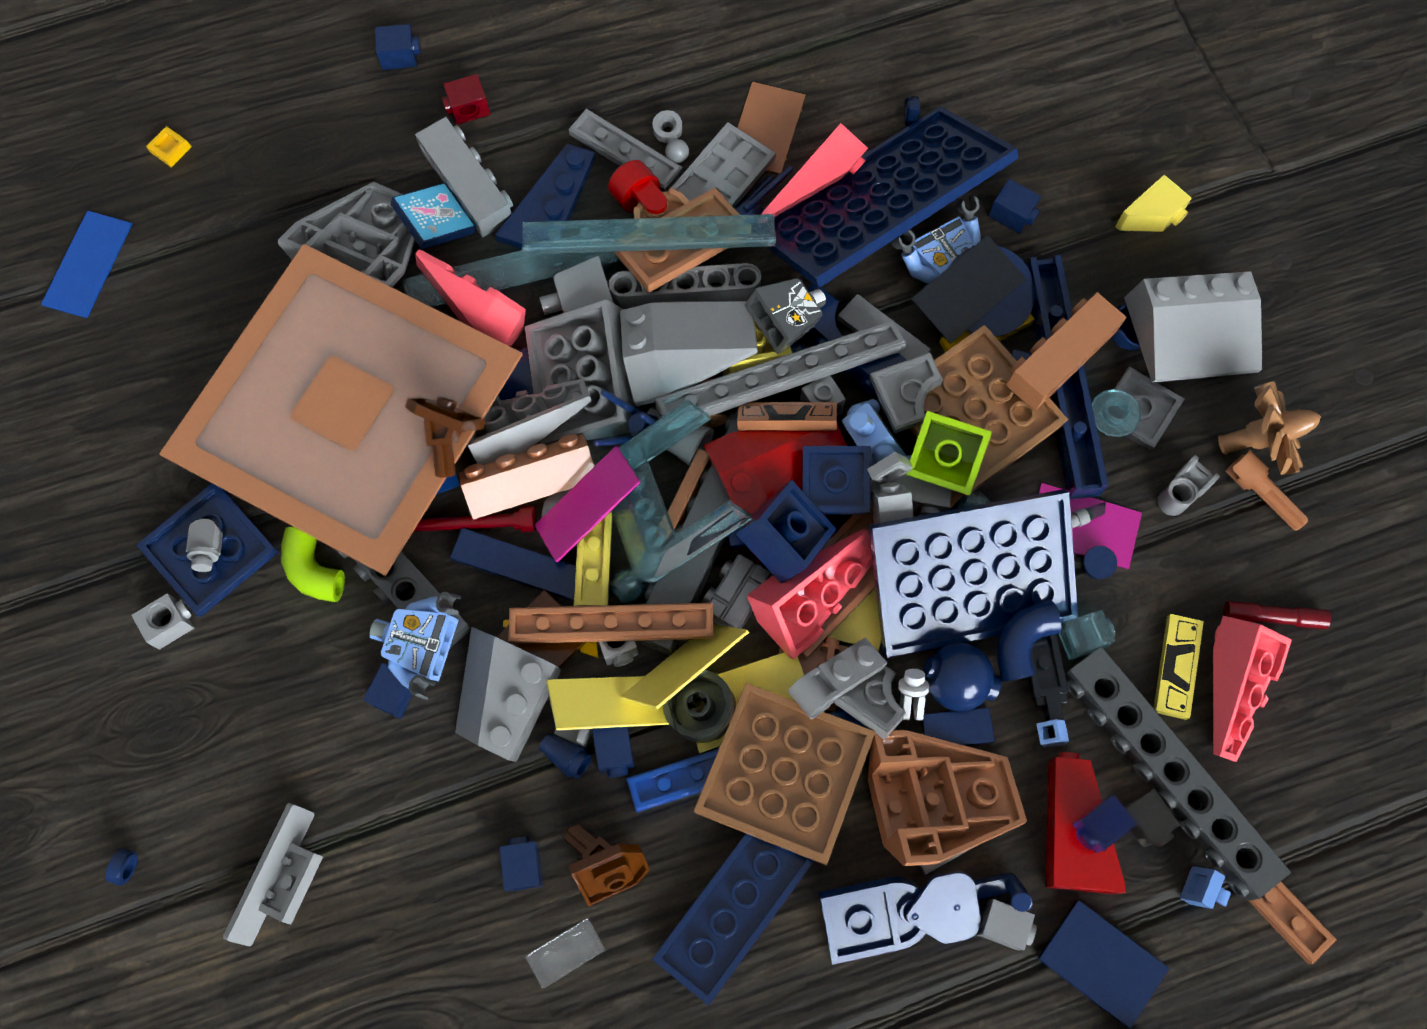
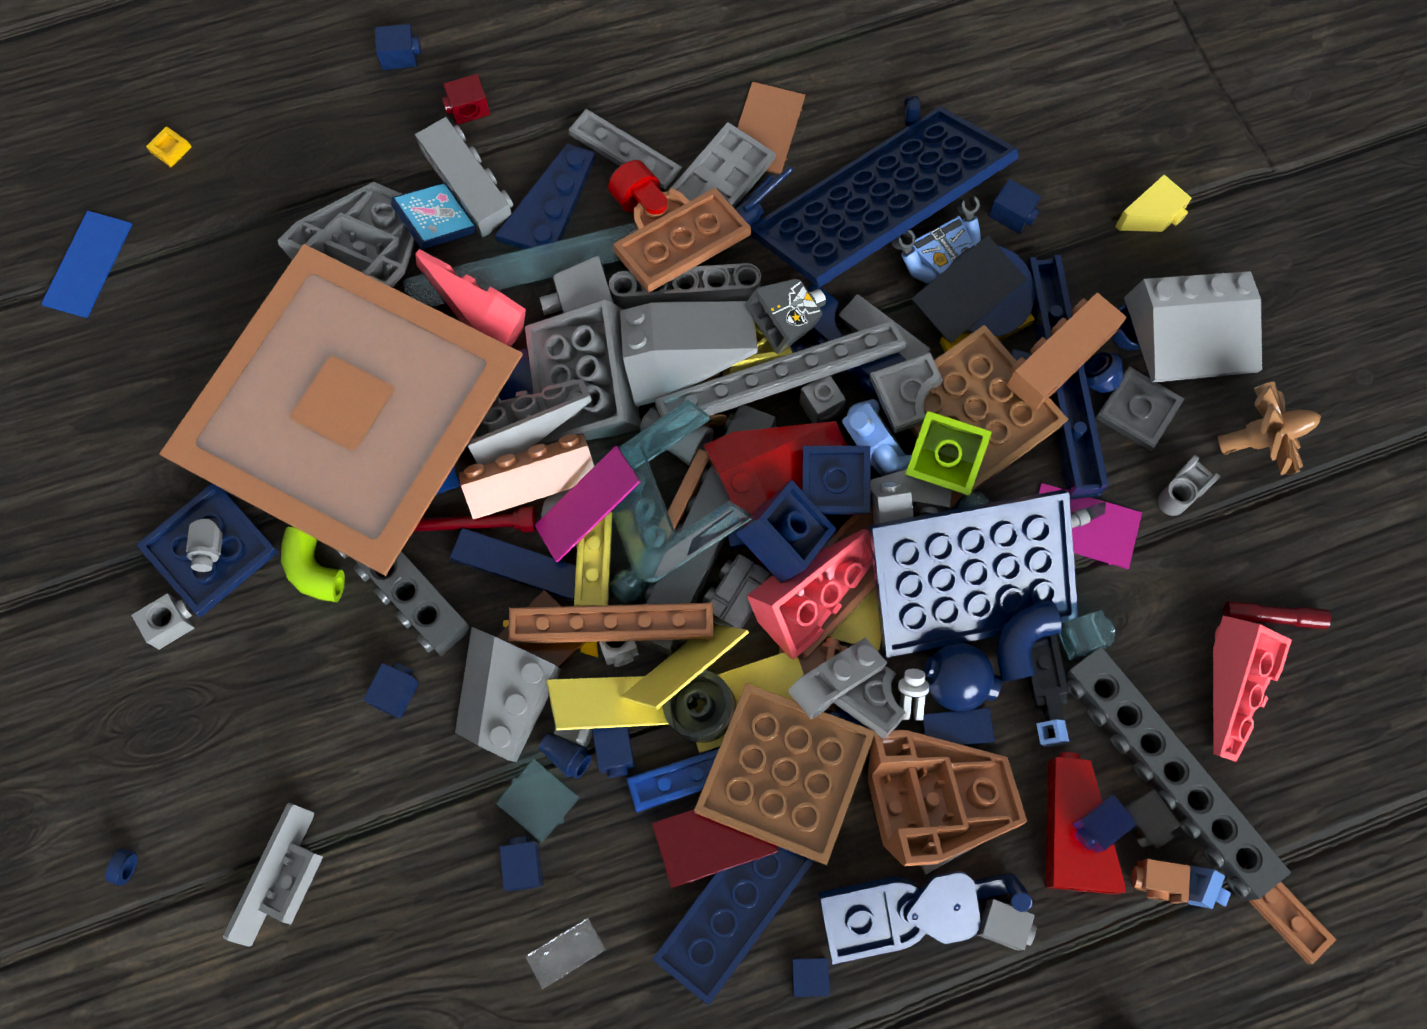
torso [370,592,461,700] -> none
reddish brown piece [405,396,486,478] -> none
clear light blue tile [522,214,776,255] -> none
reddish brown piece [564,825,650,906] -> none
dark blue plant [593,390,663,446] -> none
light grey plate [652,110,689,163] -> none
nougat tile [737,402,837,431] -> none
coral wedge [756,123,868,225] -> none
light grey tile [867,452,913,483] -> none
dark blue tile [1037,900,1169,1029] -> none
dark blue tile [1082,546,1117,580] -> none
clear light blue piece [1092,389,1141,437] -> none
light yellow tile [1153,614,1204,720] -> none
nougat piece [1225,450,1308,531] -> none
none -> clear light blue piece [496,759,579,843]
none -> dark red window [652,809,779,888]
none -> dark blue tile [792,958,830,997]
none -> dark blue cone [1084,352,1124,393]
none -> nougat brick [1131,859,1190,904]

